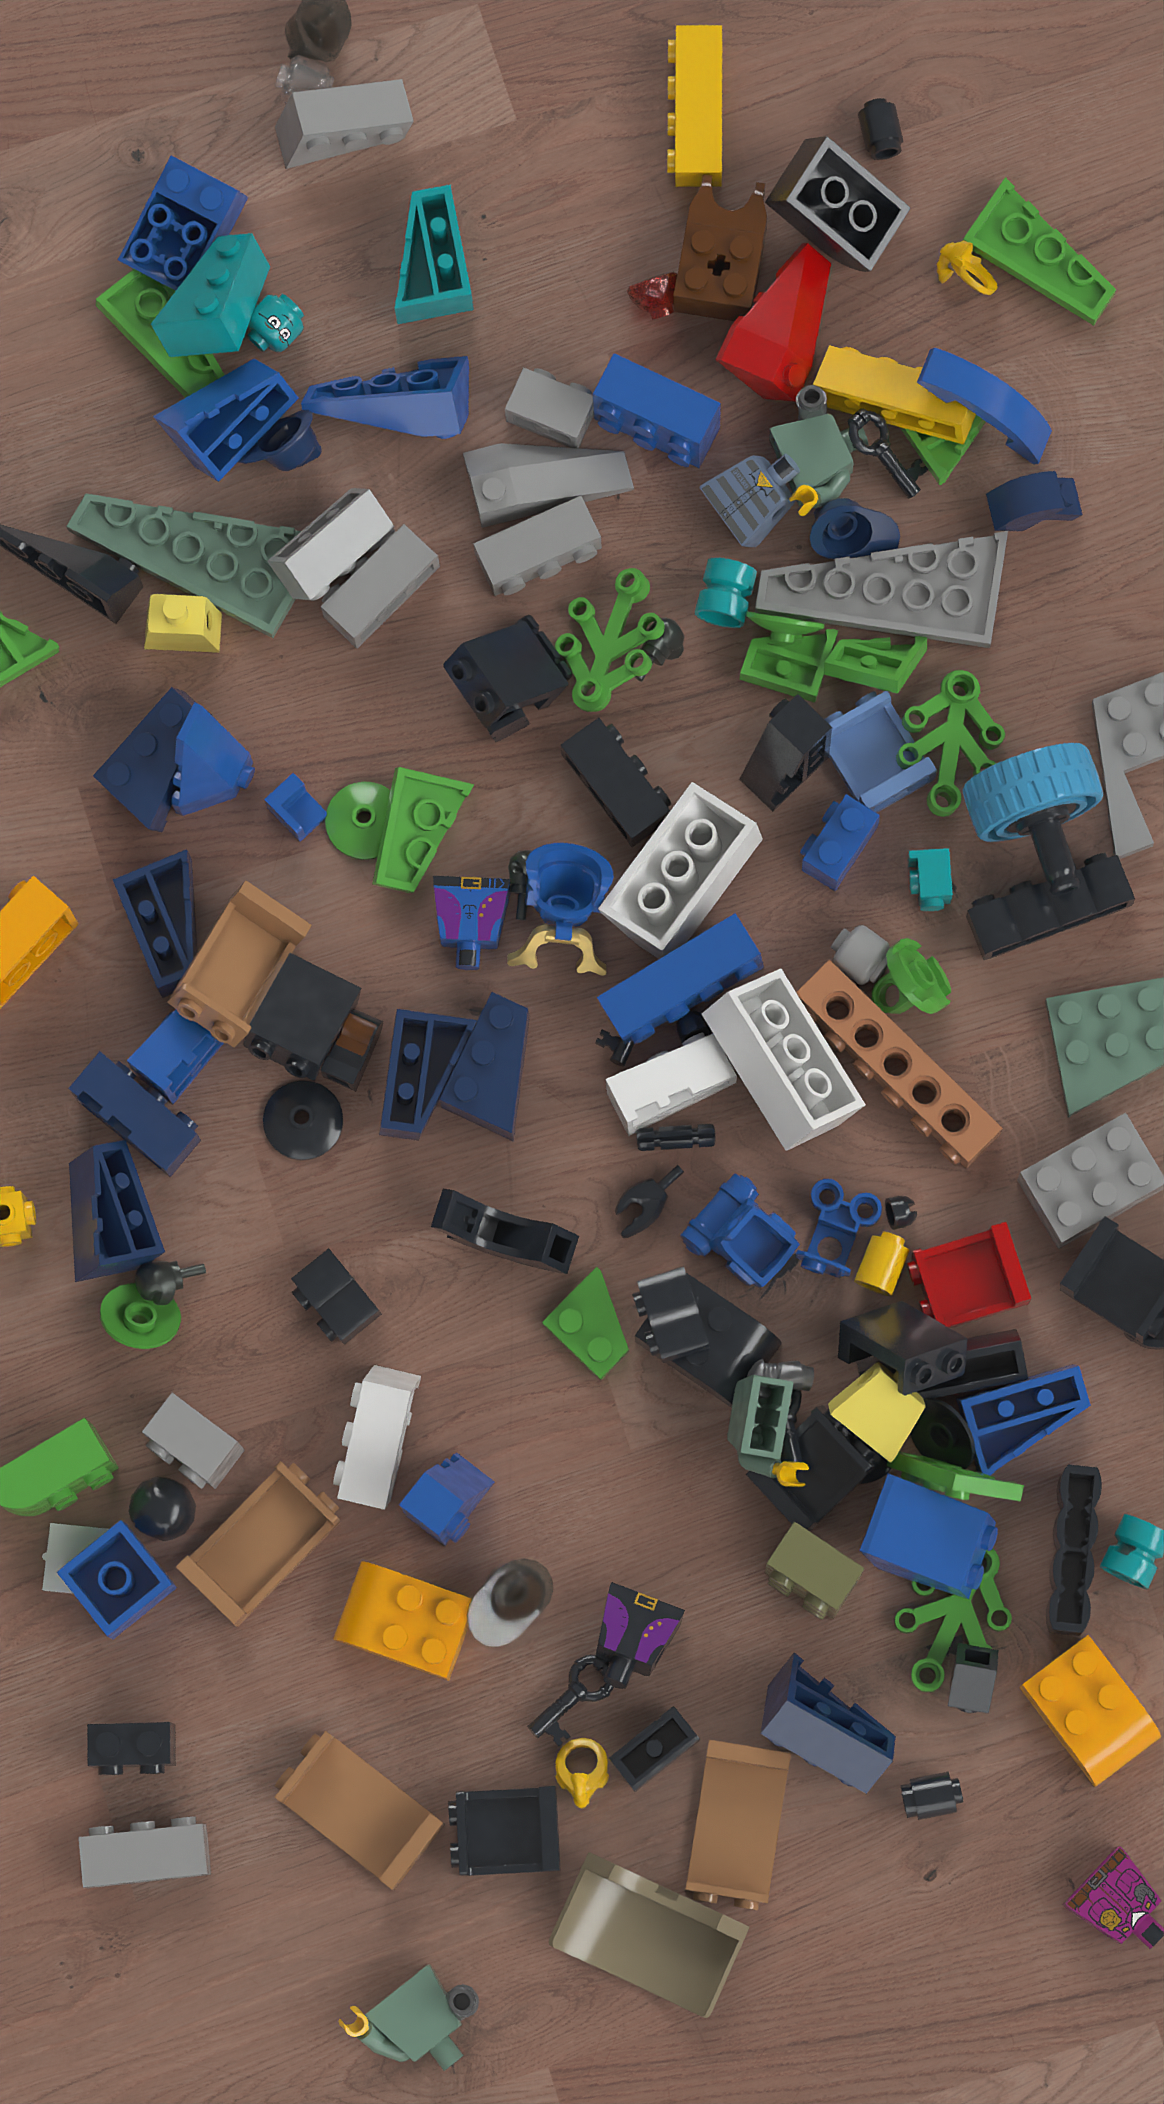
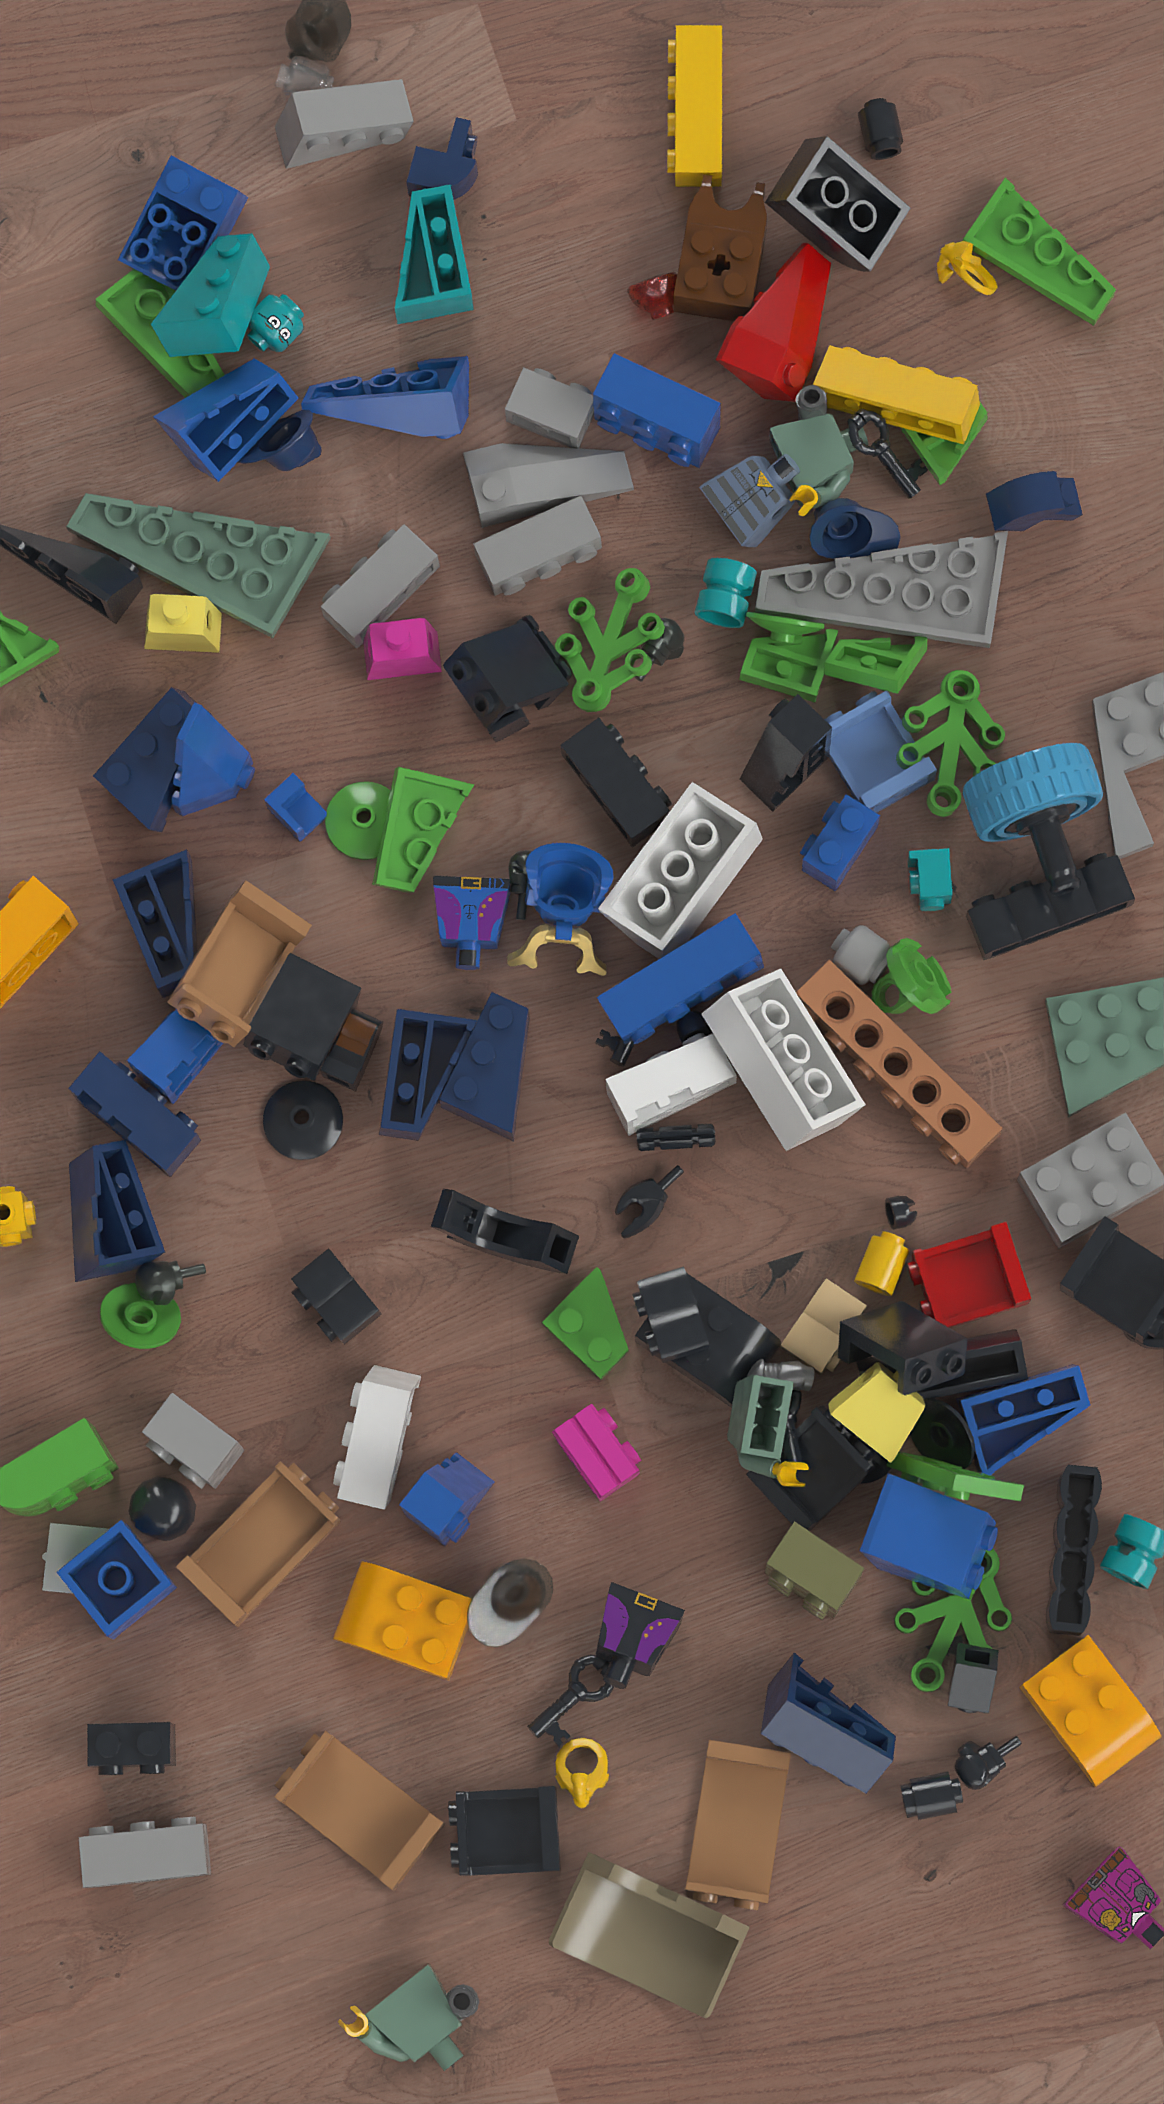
brick [267,488,395,601] -> none
black brick [609,1706,700,1792] -> none
blue piece [680,1173,800,1288] -> none
blue piece [795,1179,882,1278] -> none
blue slope [917,348,1052,465] -> none
none -> dark pink torso [363,618,442,680]
none -> dark blue brick [406,117,478,200]
none -> dark pink brick [552,1404,642,1502]
none -> tan brick [780,1278,867,1376]
none -> black piece [954,1736,1022,1790]

